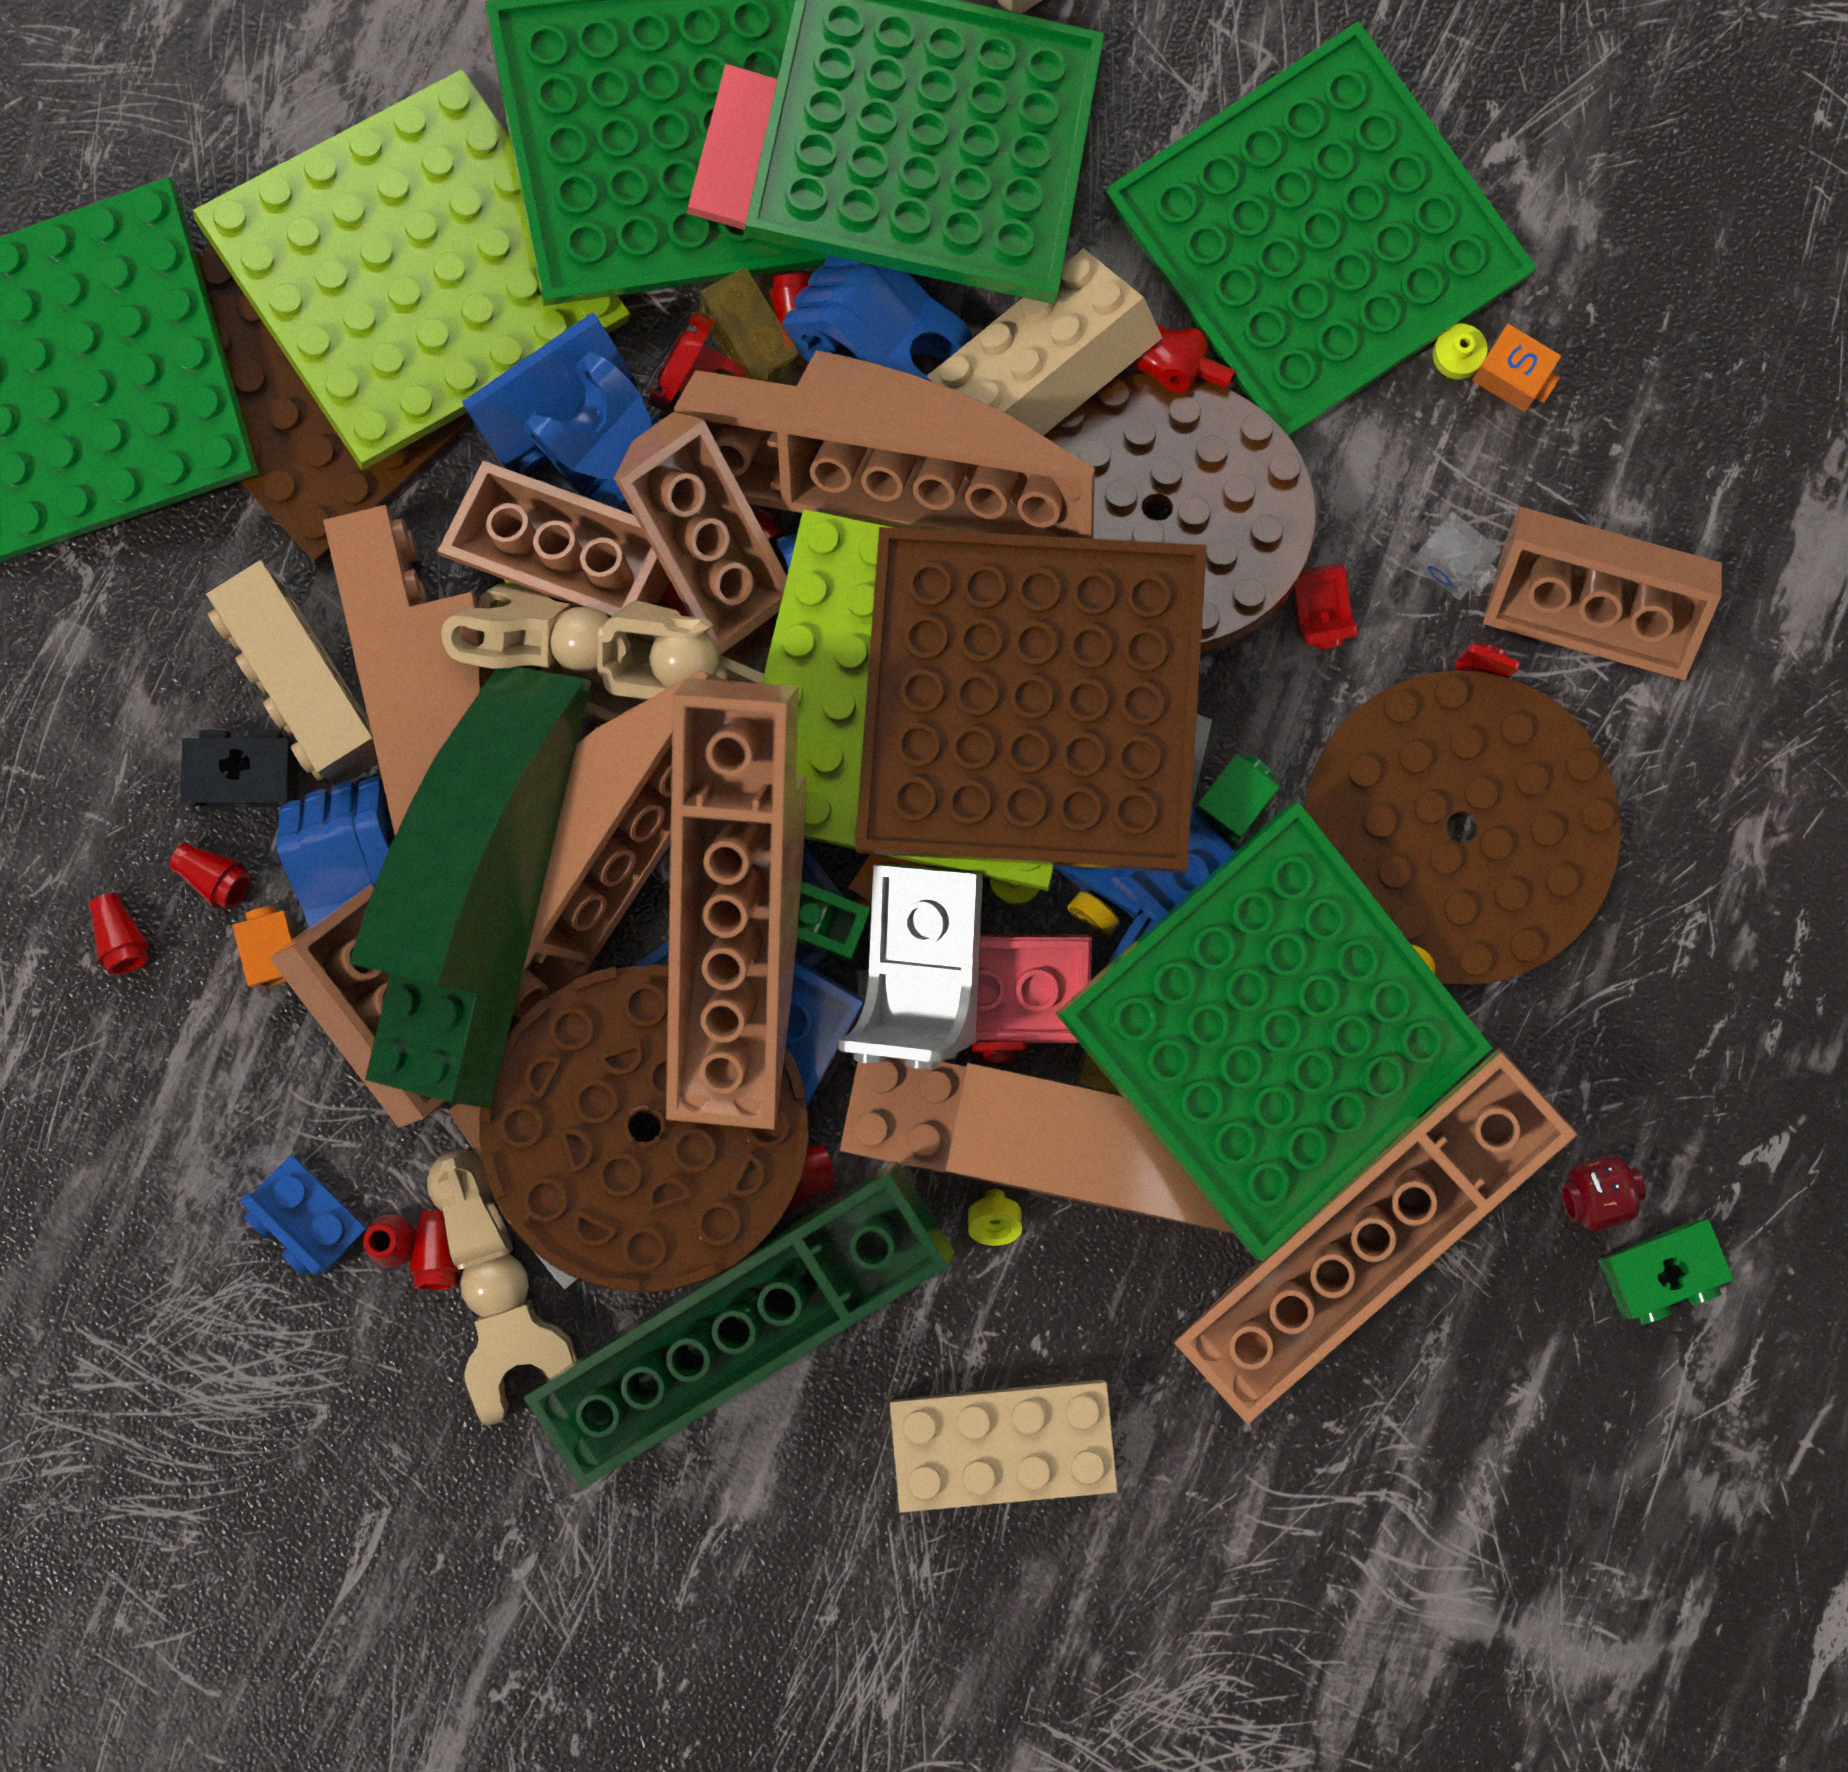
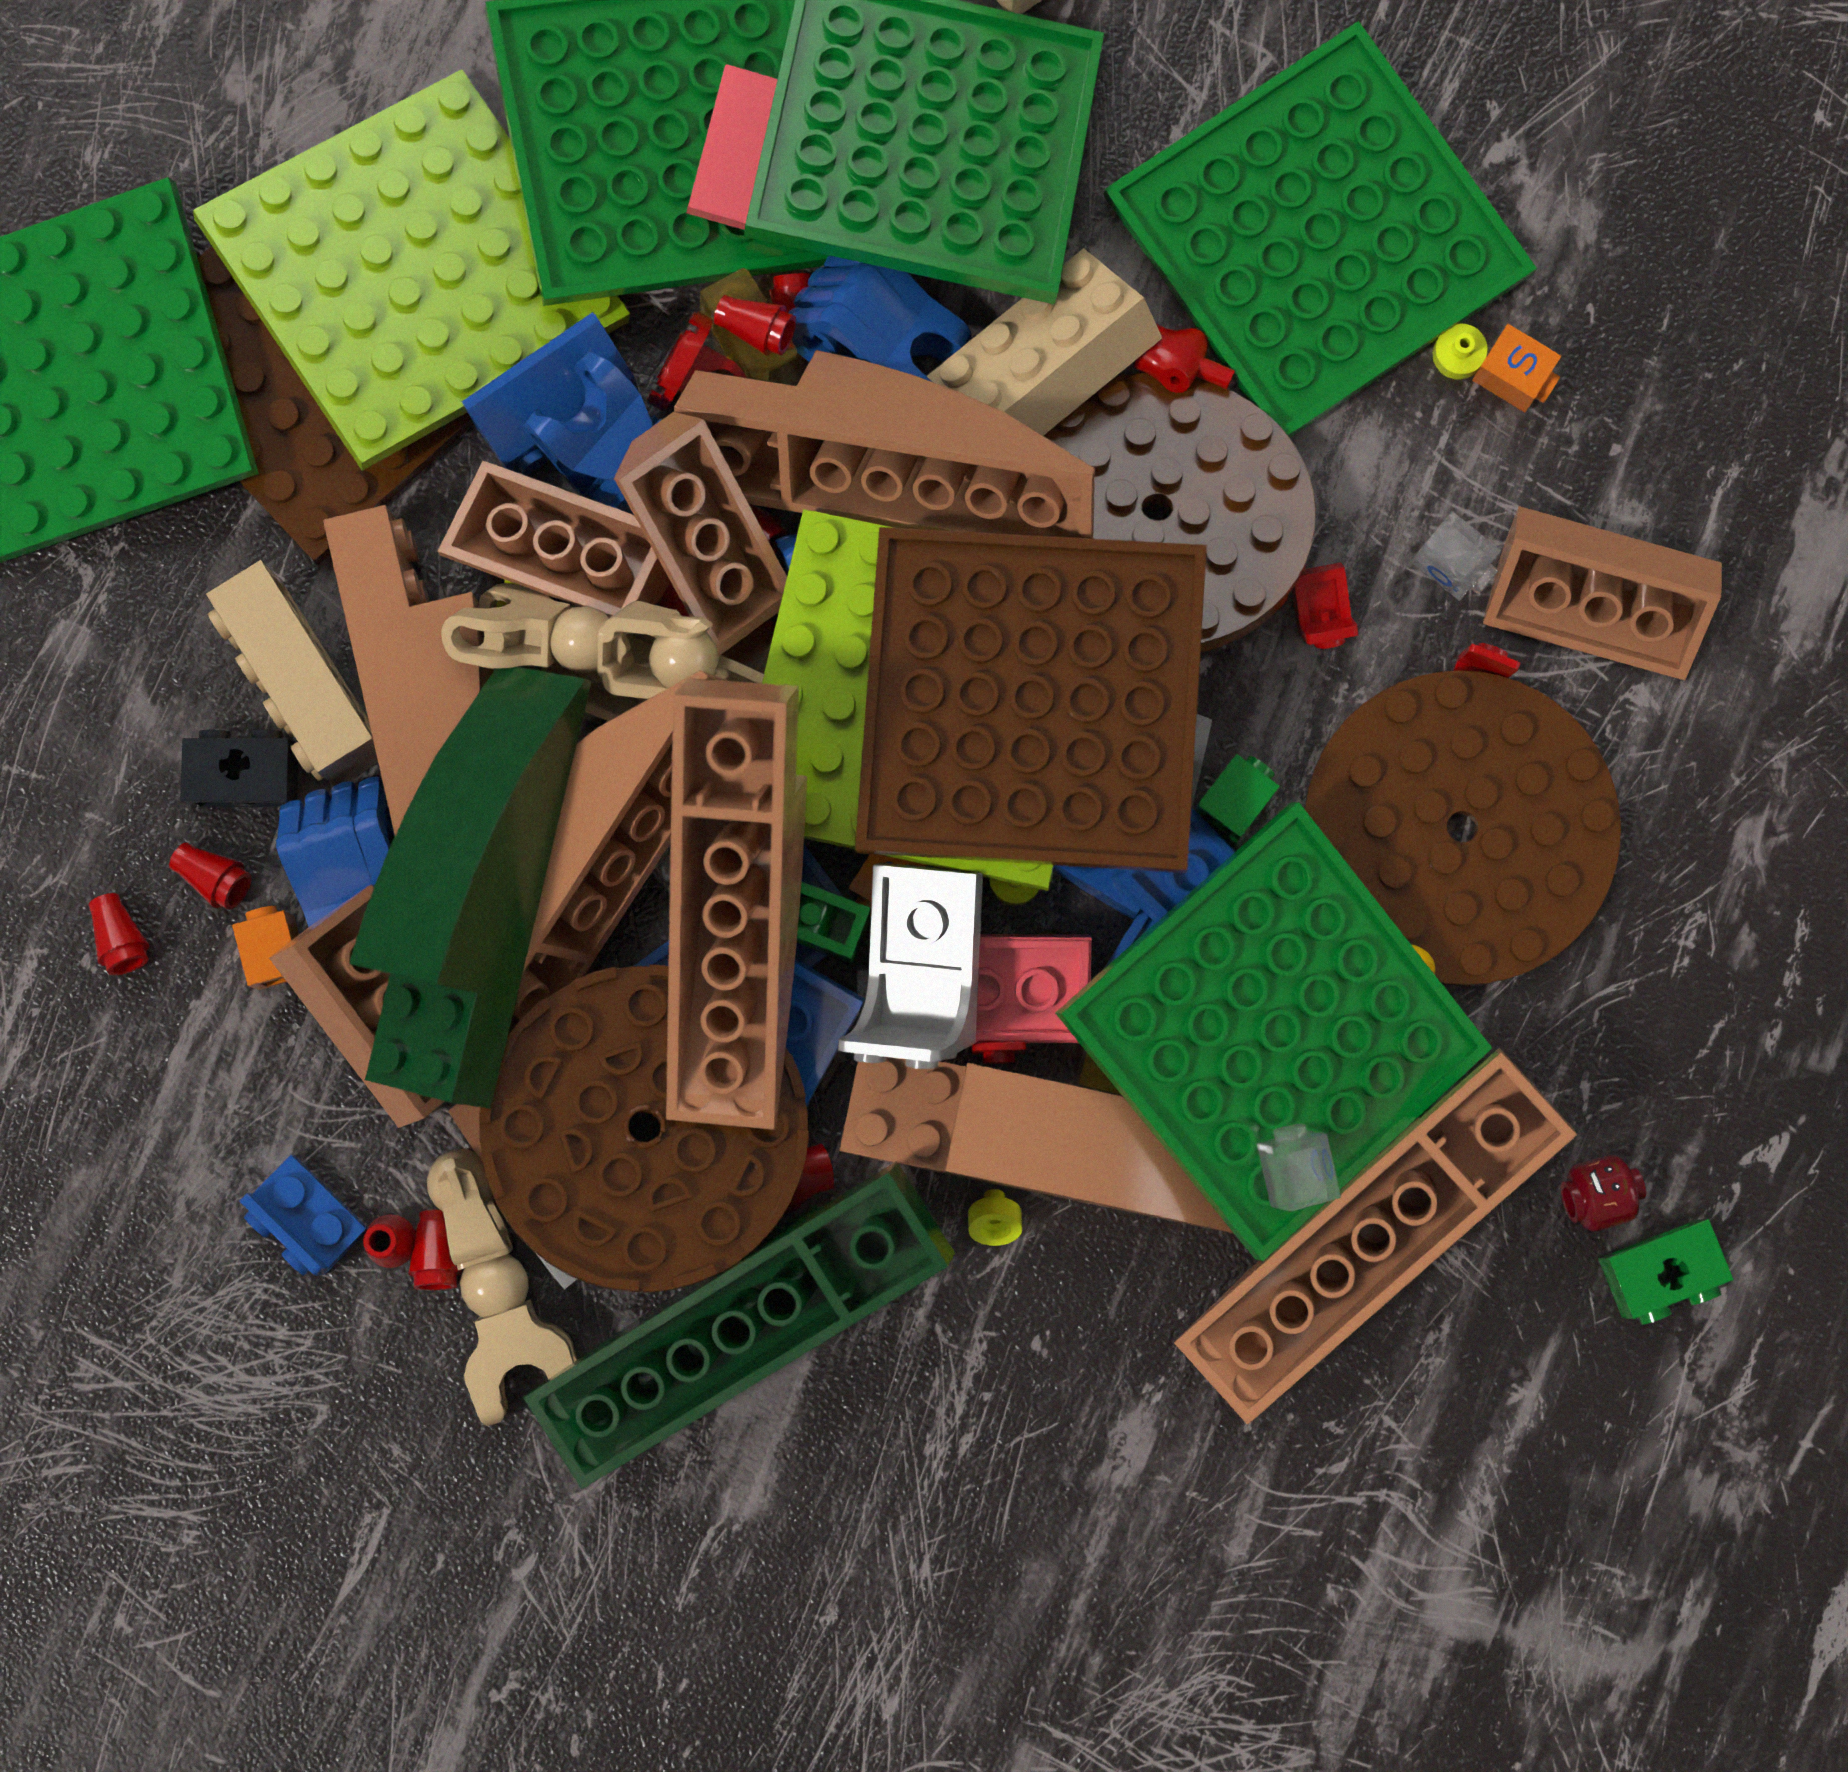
tan brick [890,1380,1117,1513] -> none
yellow tile [1067,891,1120,940] -> none
none -> red cone [714,294,796,356]
none -> clear brick [1257,1124,1341,1211]

